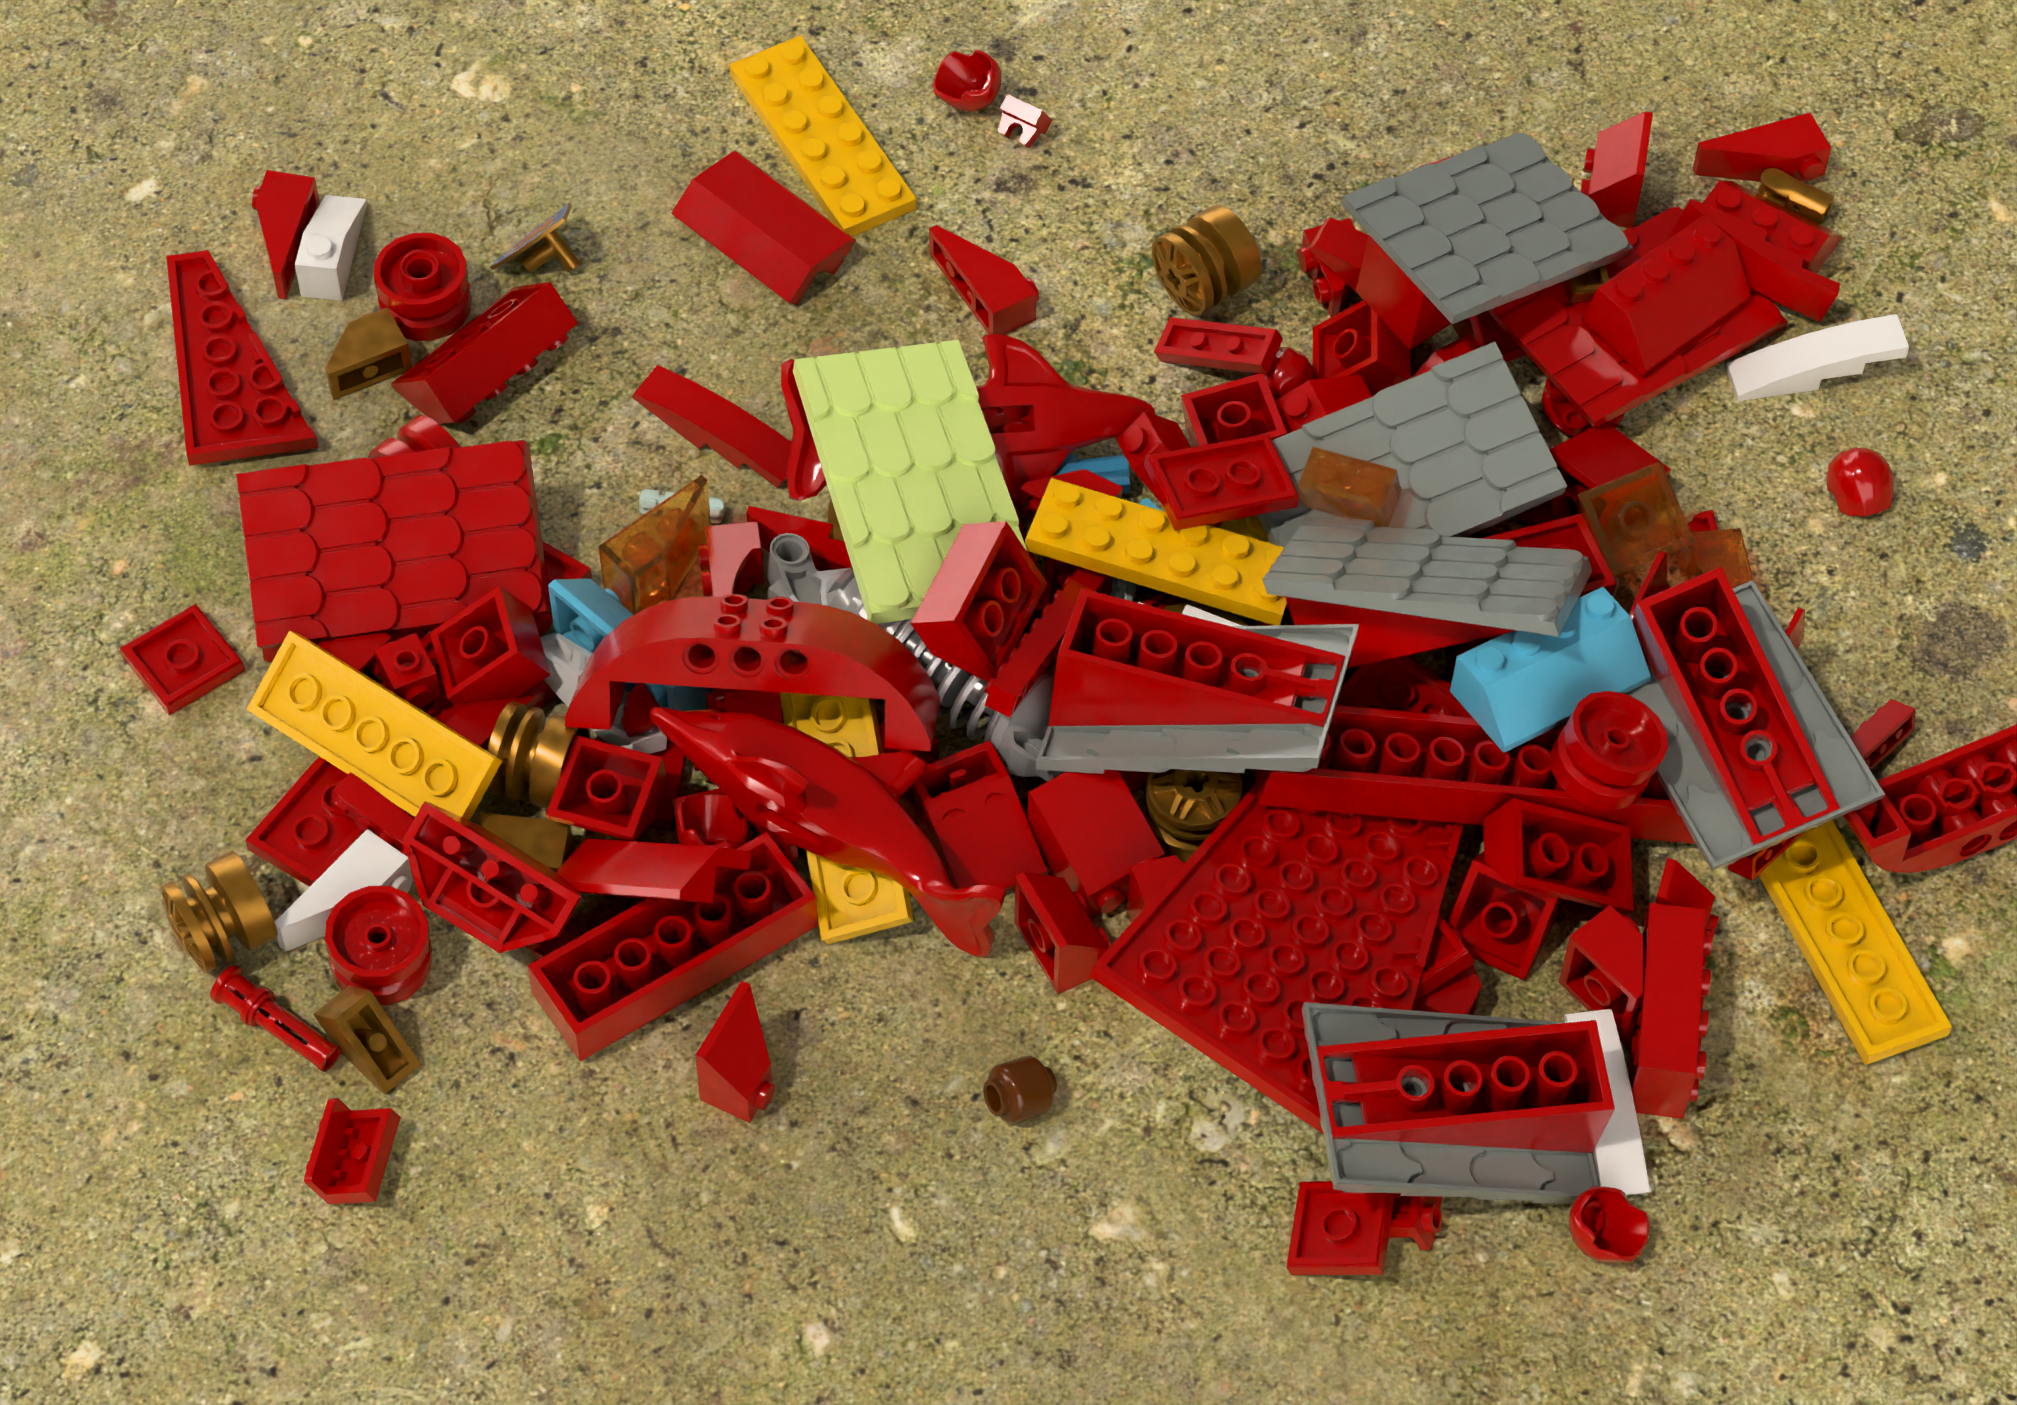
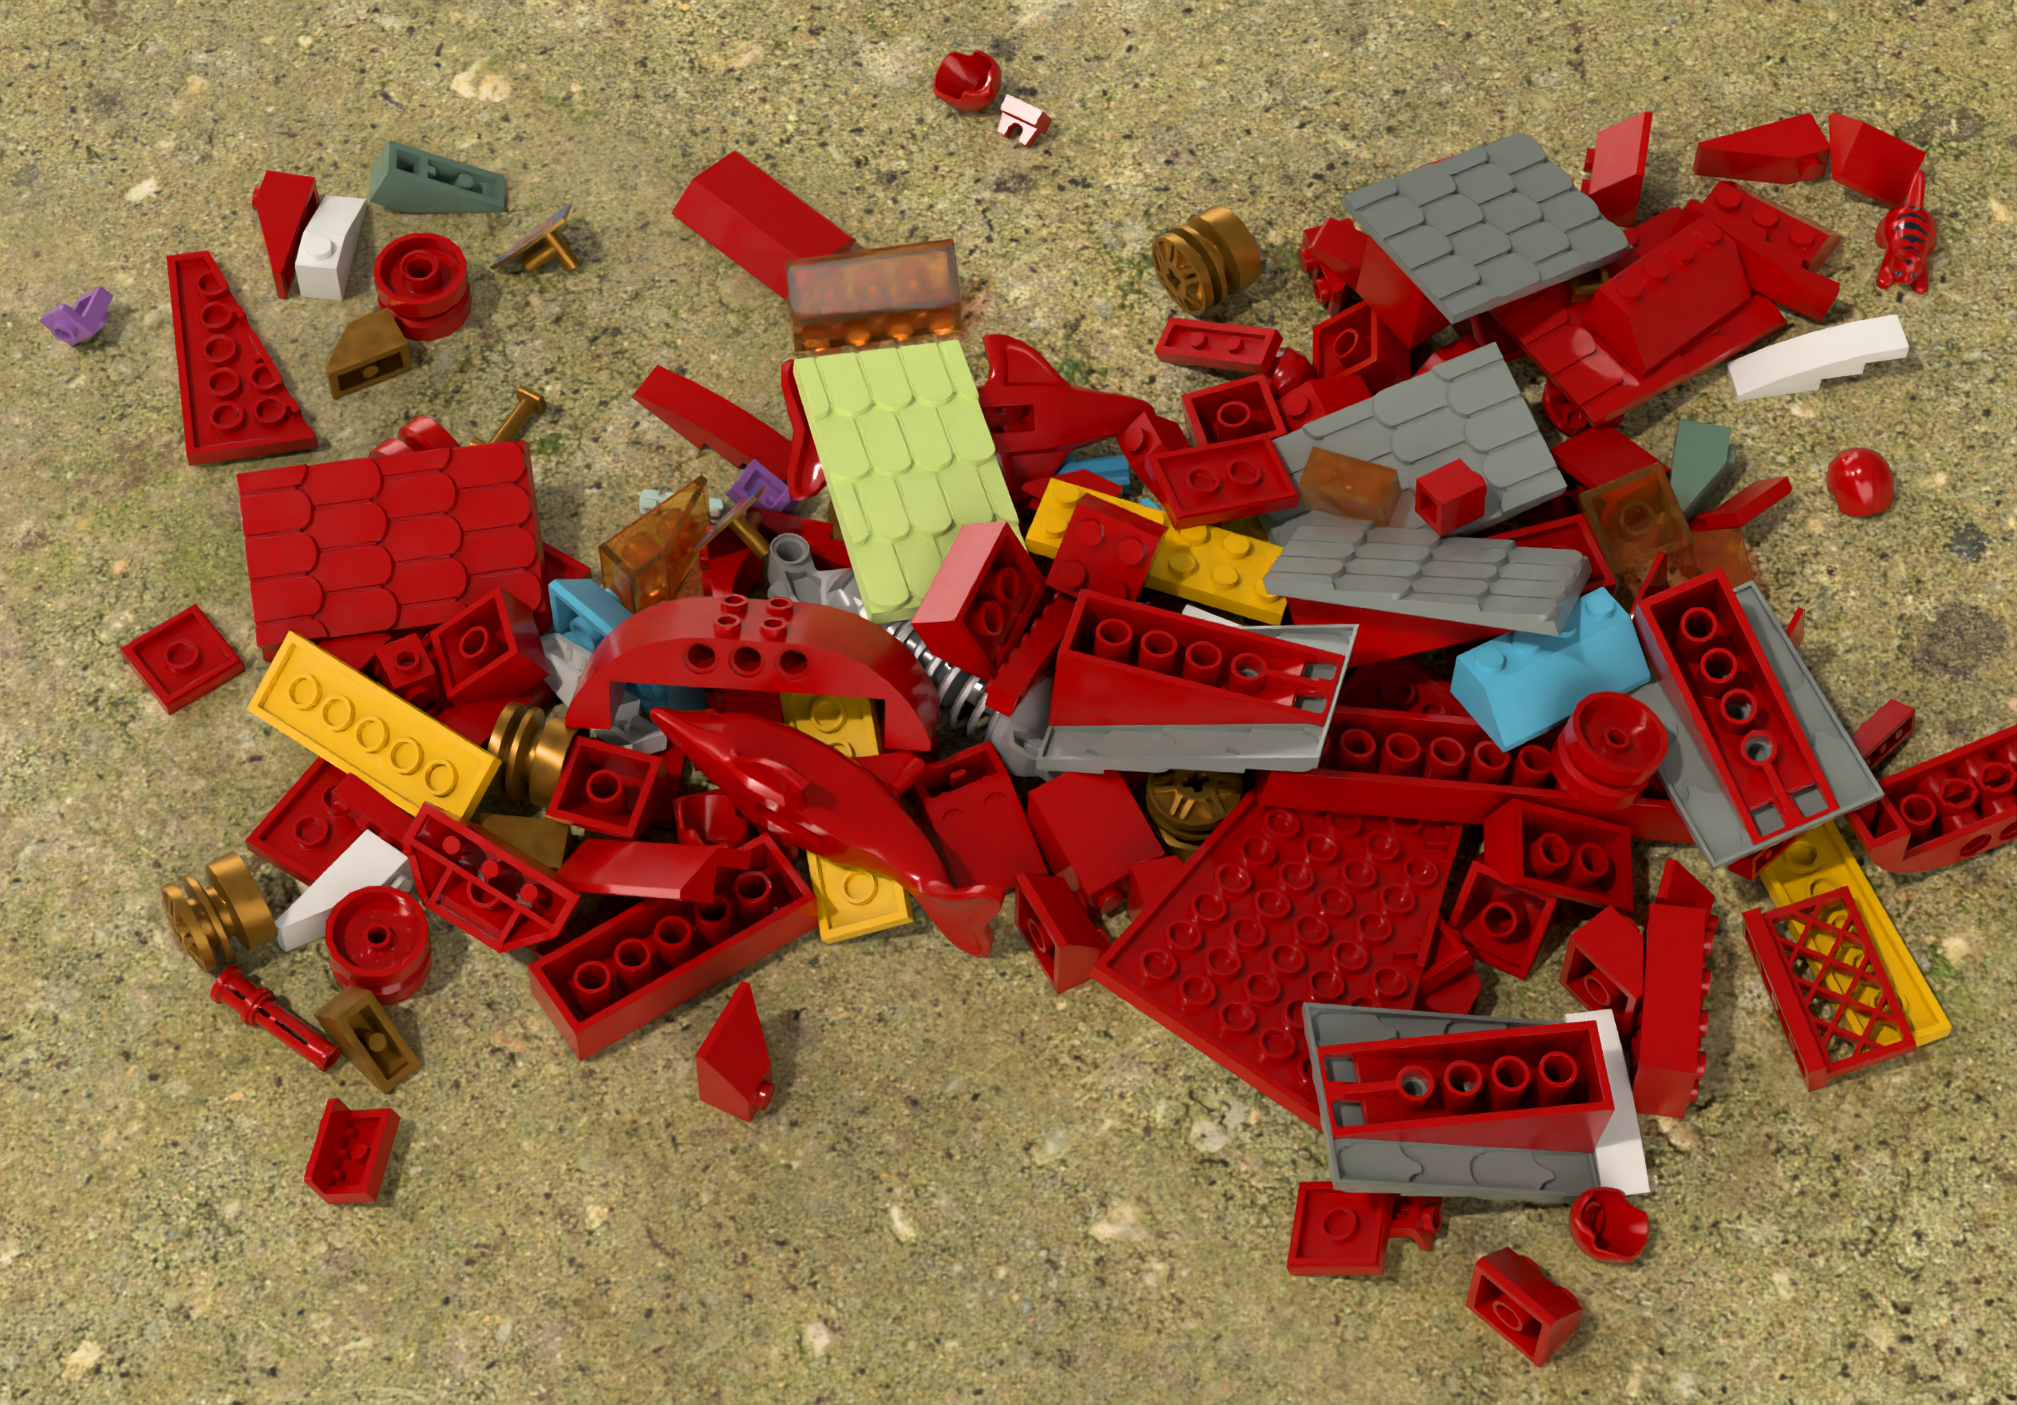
red slope [391,282,578,425] -> none
red tile [621,683,660,738] -> none
yellow plate [729,35,917,237] -> none
red slope [929,225,1039,335] -> none
reddish brown head [983,1056,1057,1123] -> none
pearl gold bar [1758,168,1835,224] -> none
none -> medium lavender bracket [40,286,113,346]
none -> sand green slope [369,141,505,213]
none -> pearl gold piece [469,385,547,446]
none -> pearl gold shield [692,485,770,559]
none -> medium lavender bracket [725,459,799,514]
none -> clear orange slope [785,238,961,353]
none -> red brick [1045,492,1169,603]
none -> red brick [1414,458,1487,537]
none -> red slope [1465,1247,1583,1368]
none -> sand green slope [1659,419,1737,549]
none -> red tile [1704,476,1793,531]
none -> red fence [1742,885,1917,1092]
none -> red slope [1828,112,1926,209]
none -> red animal [1875,170,1937,295]

